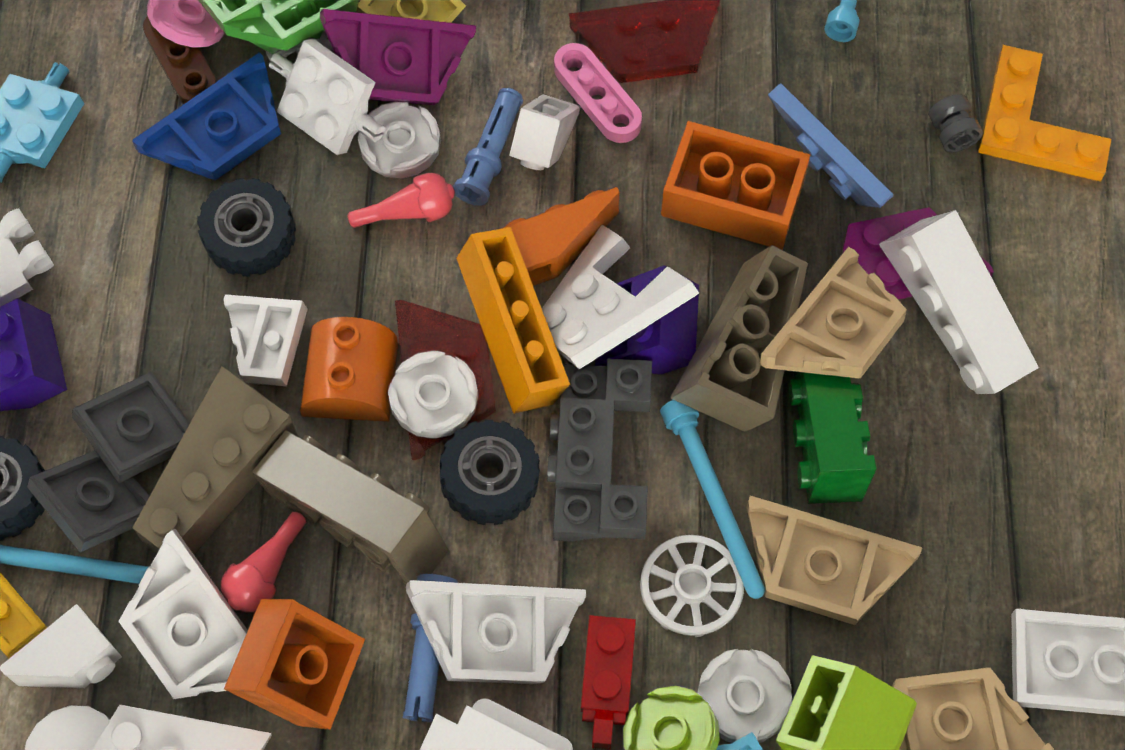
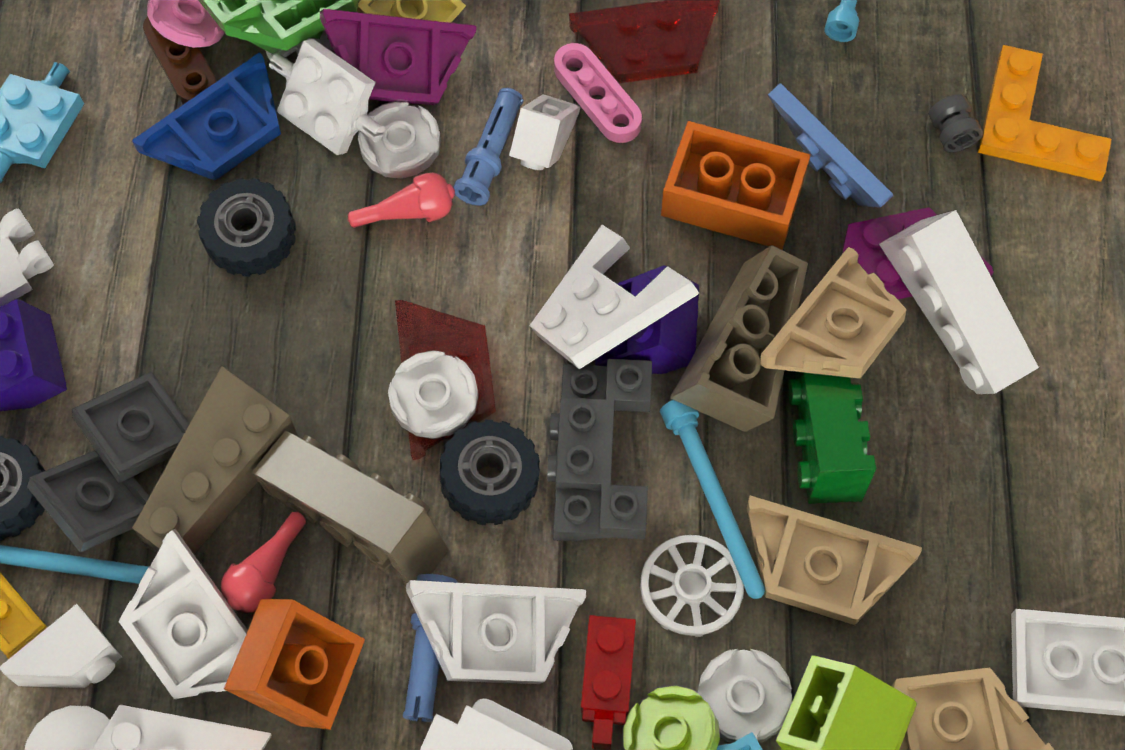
white wing [224,294,308,386] -> none
orange brick [300,317,398,422] -> none
light orange brick [456,227,570,414] -> none
orange slope [500,187,620,286] -> none

